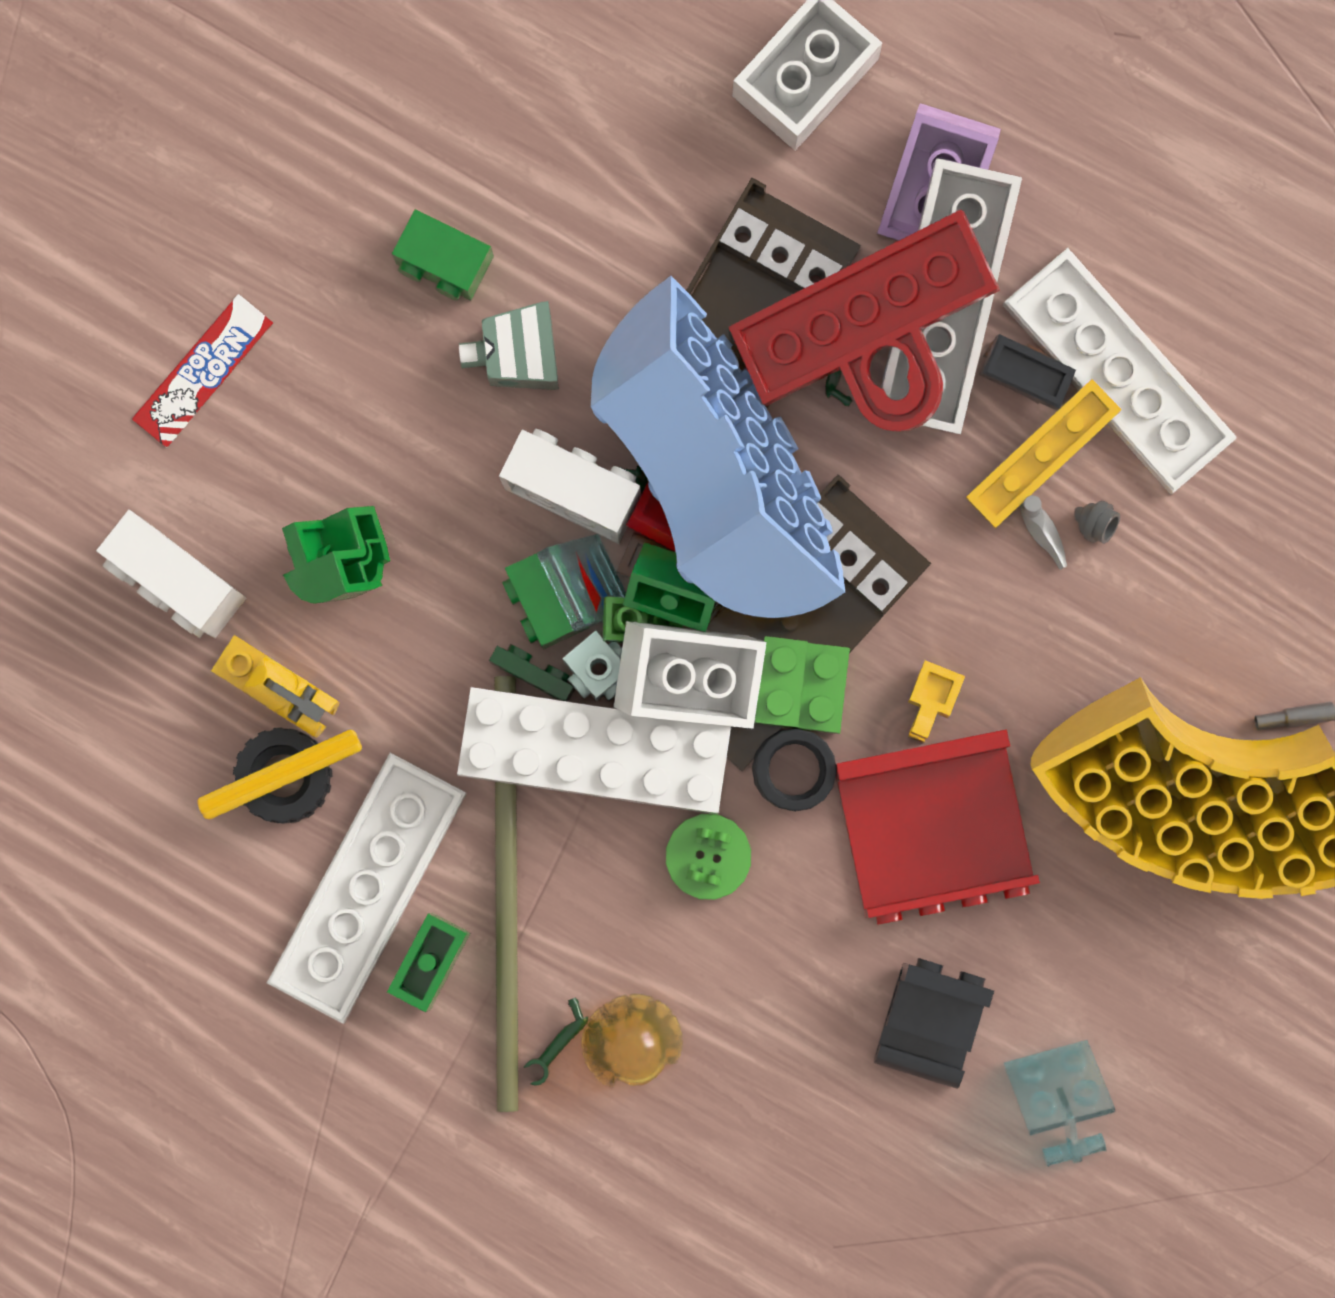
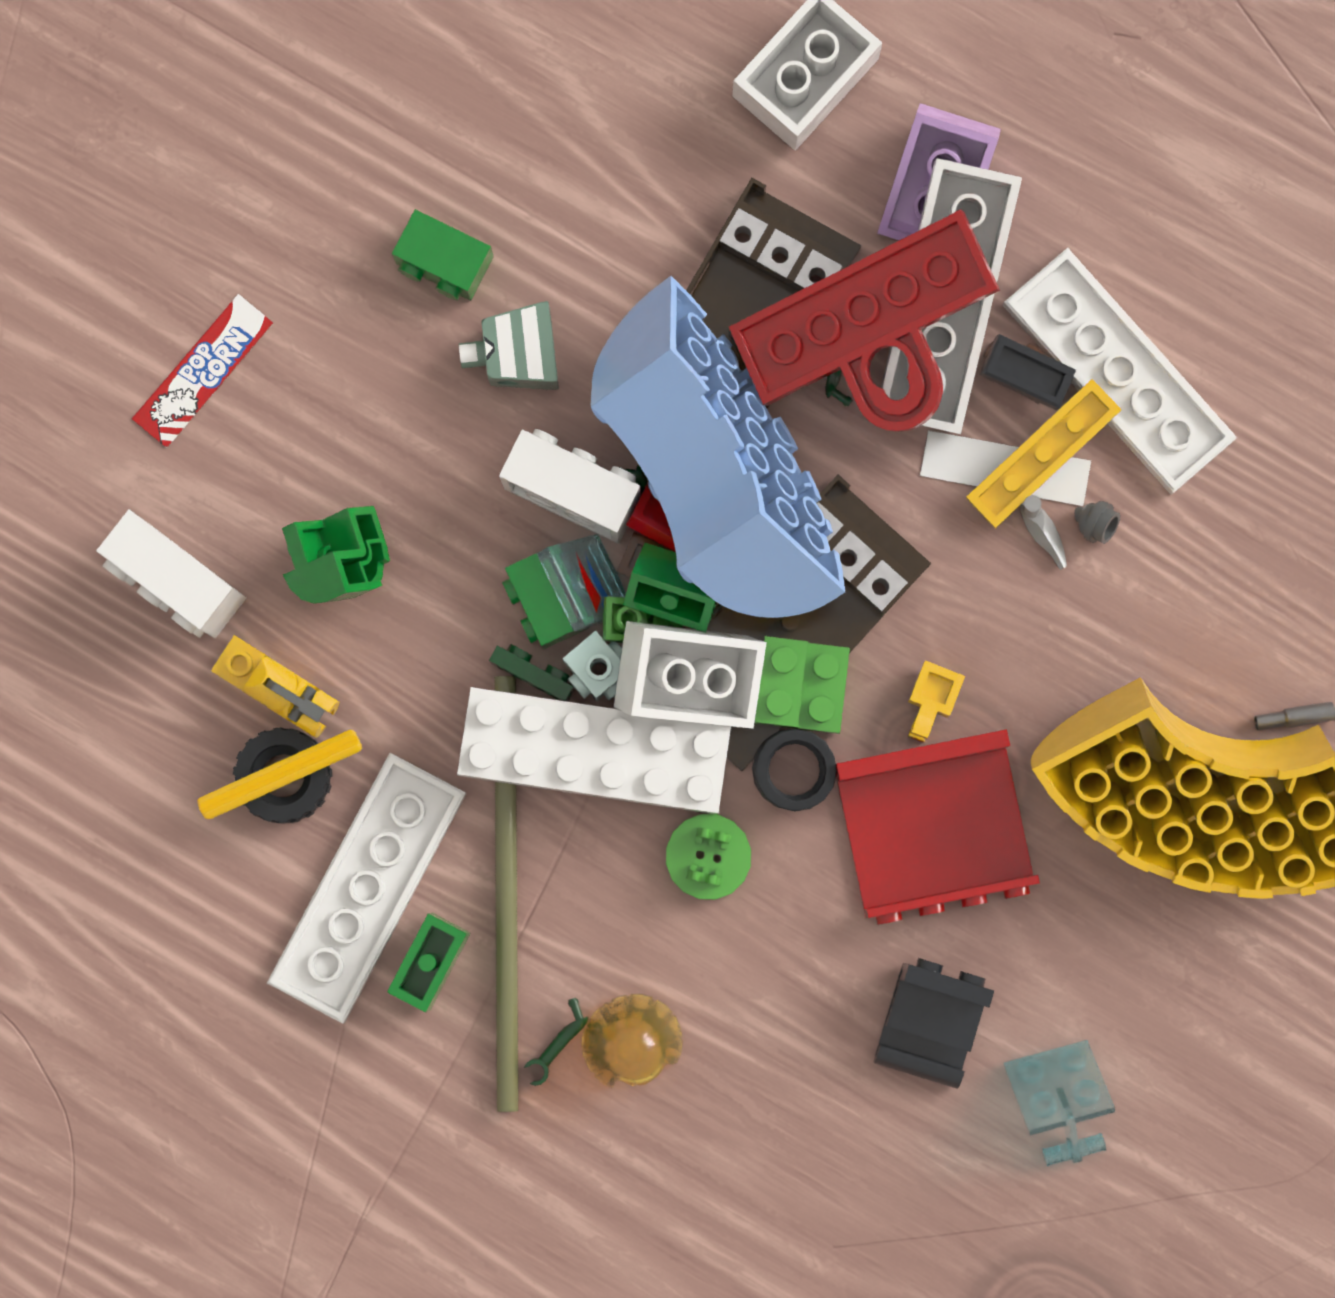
none -> white sticker [920,430,1091,506]

